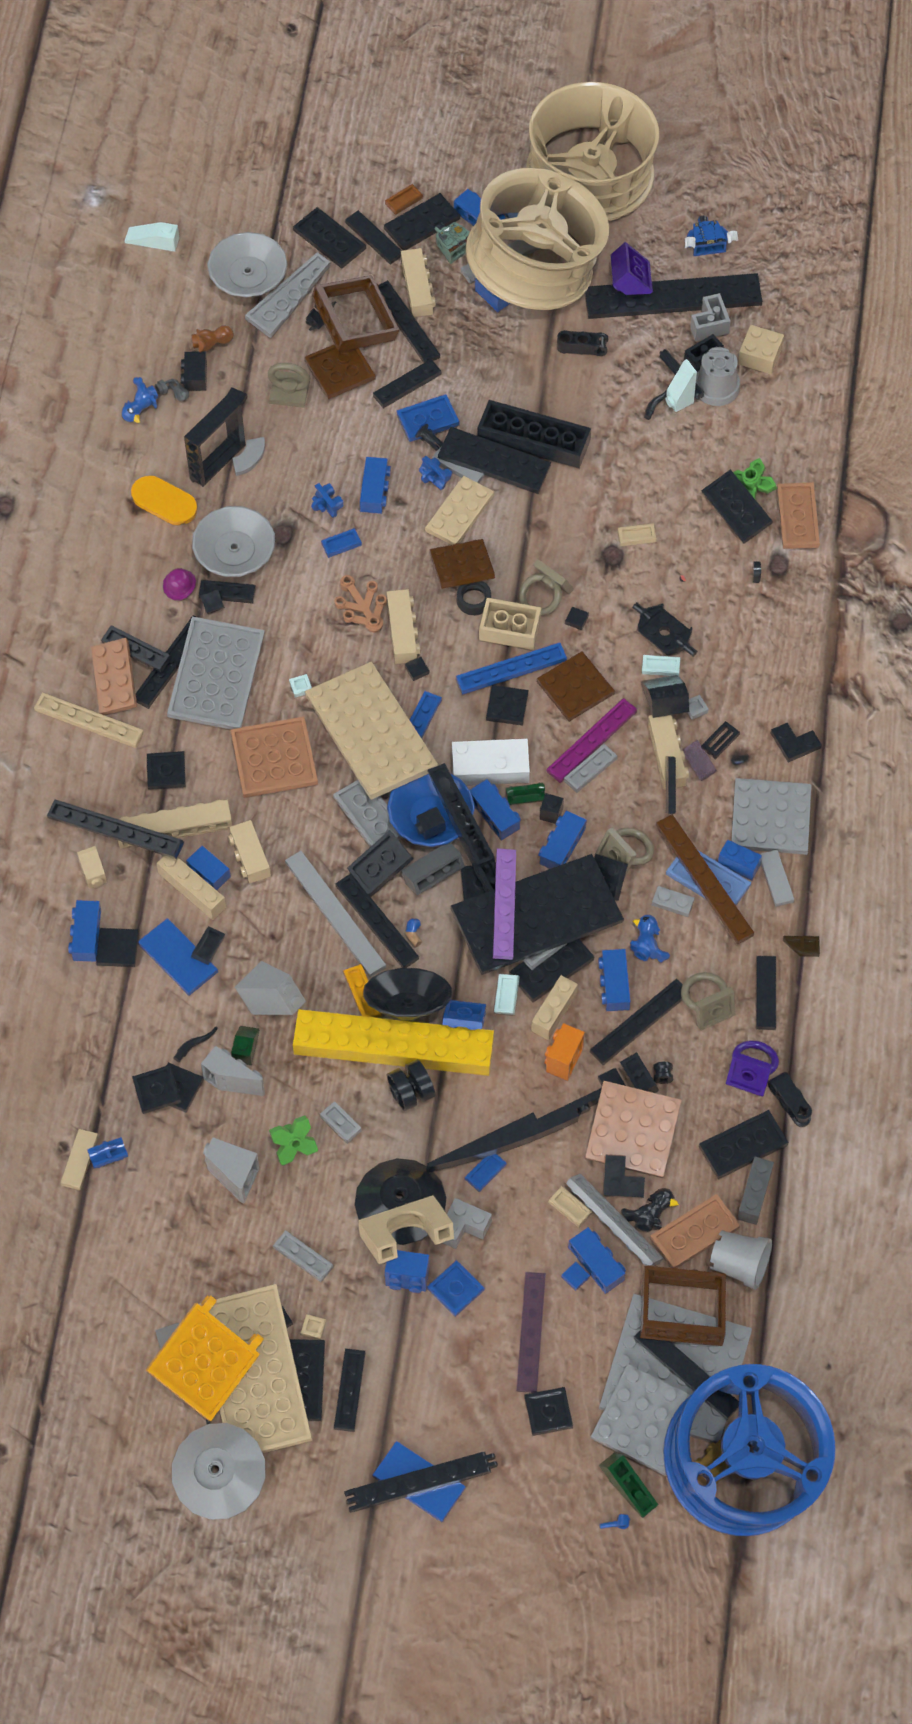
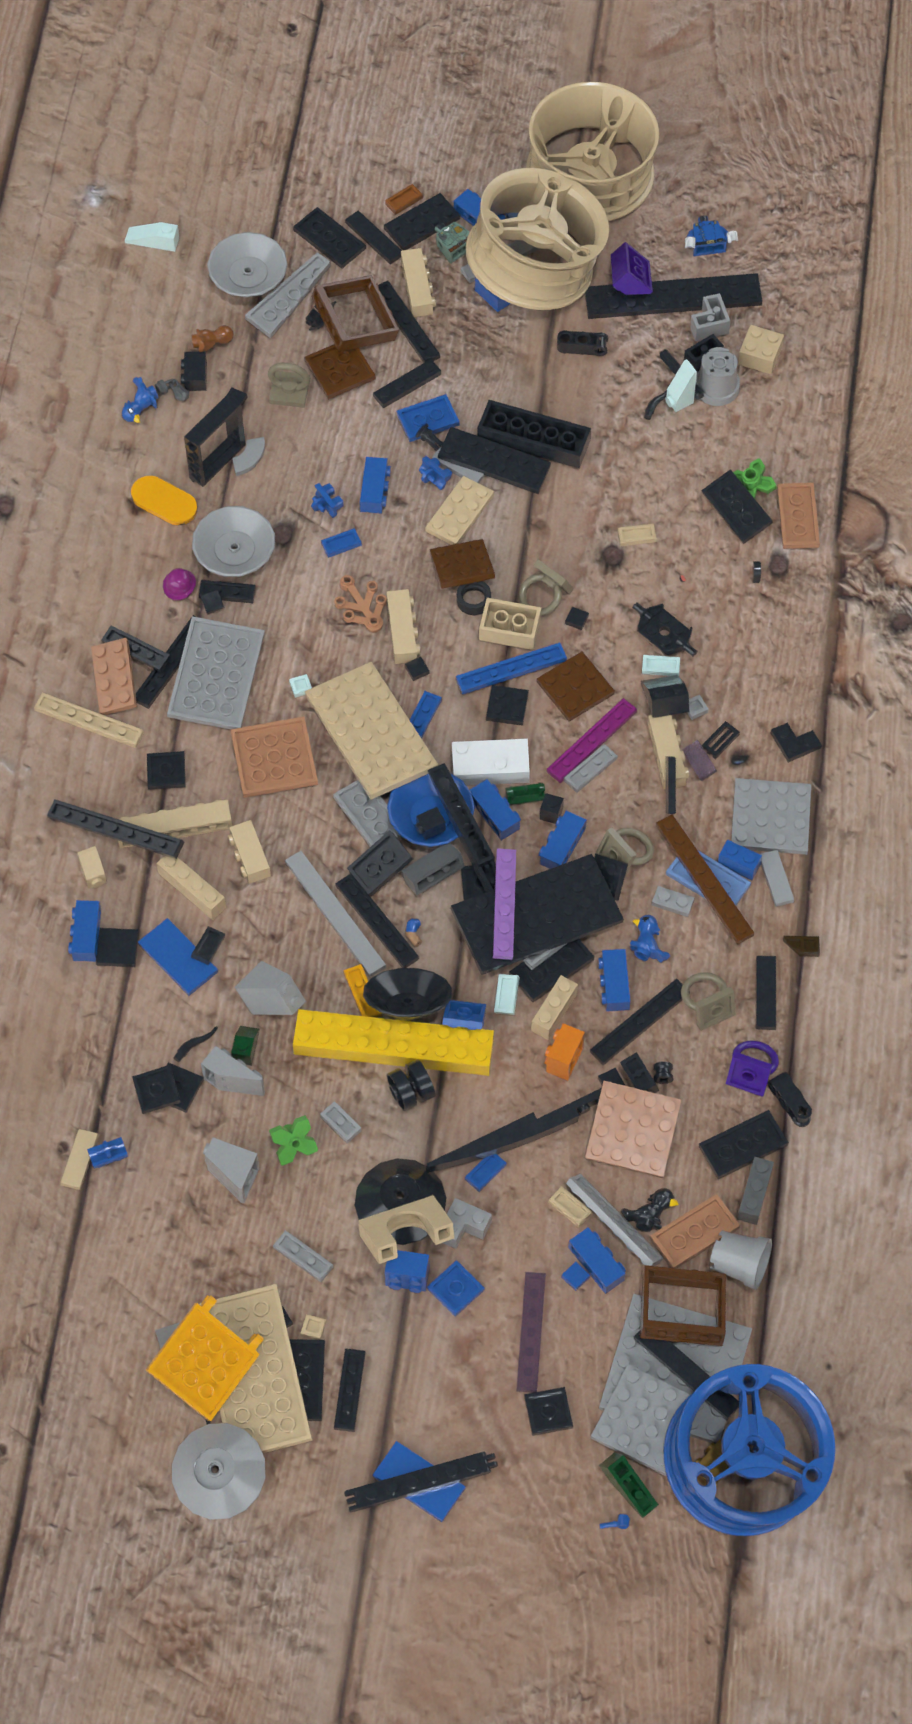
blue brick [186,846,231,890] -> none
black plate [603,1154,645,1198] -> none

